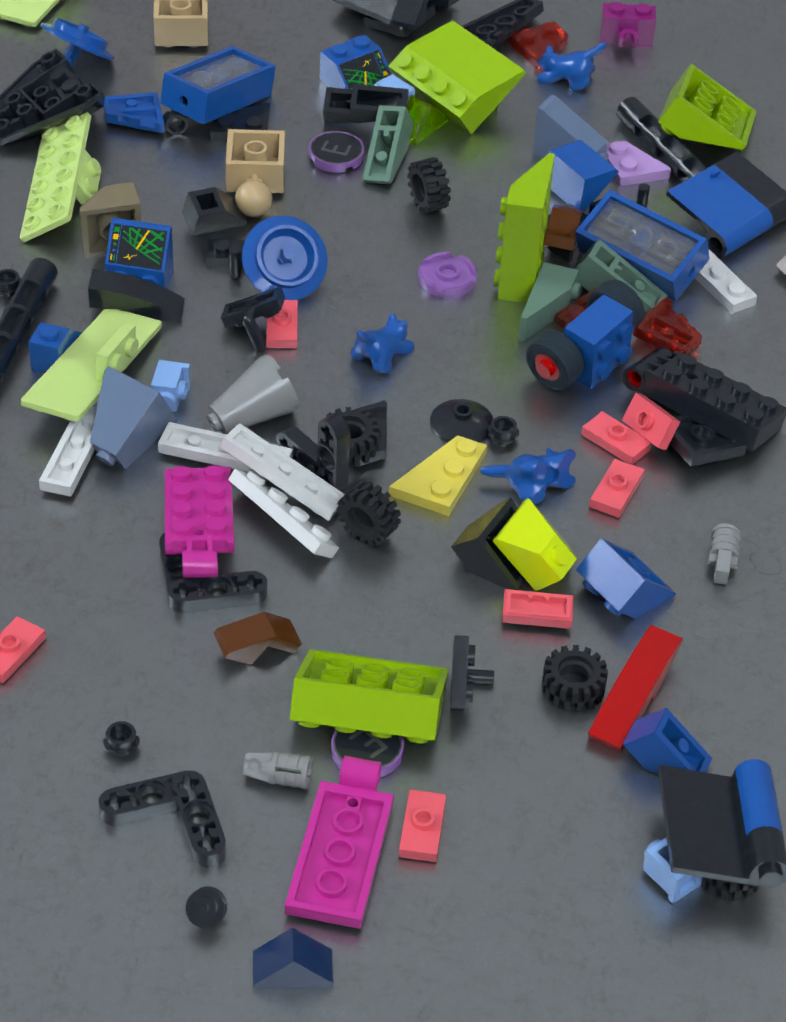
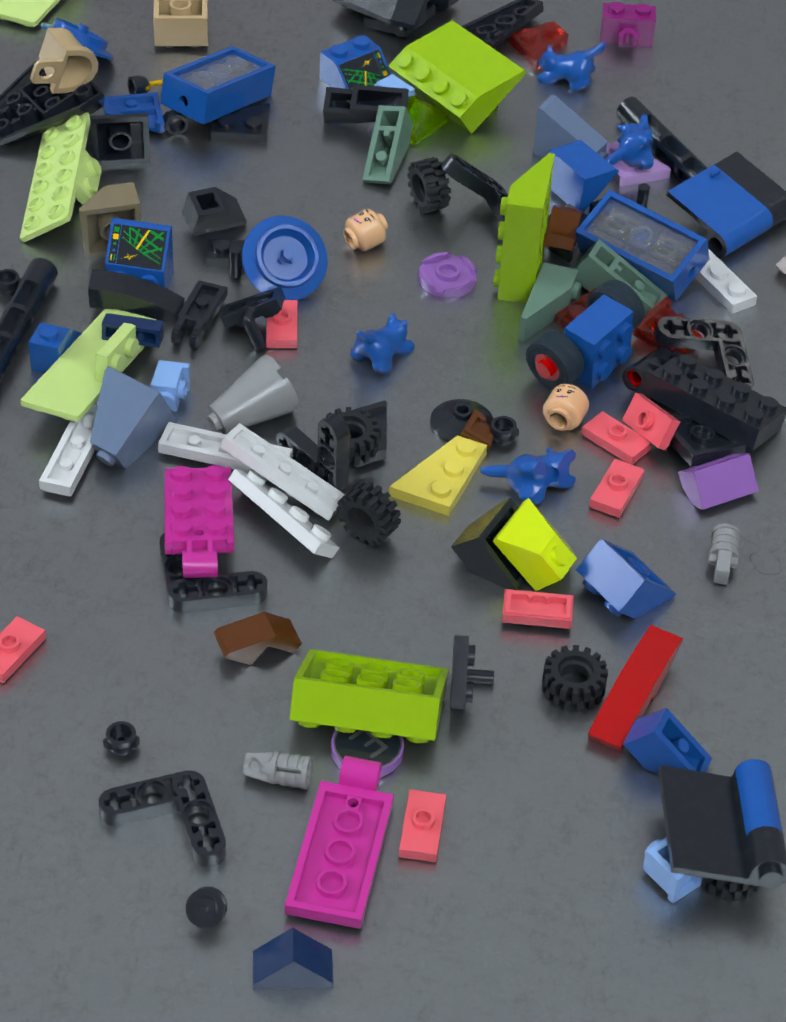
tan brick [225,129,285,217] -> none
tile [308,131,365,173] -> none
lime slope [658,63,757,150] -> none
none -> tan container [30,28,98,94]
none -> black slope [90,113,150,166]
none -> dark blue piece [102,313,164,348]
none -> black hinge [127,75,163,94]
none -> black hinge [171,280,228,348]
none -> light nougat head [343,209,388,252]
none -> black beam [441,153,508,223]
none -> reddish brown tile [460,409,493,452]
none -> light nougat head [543,384,589,431]
none -> blue animal [605,114,654,170]
none -> black beam [653,316,754,389]
none -> medium lavender brick [678,453,759,510]

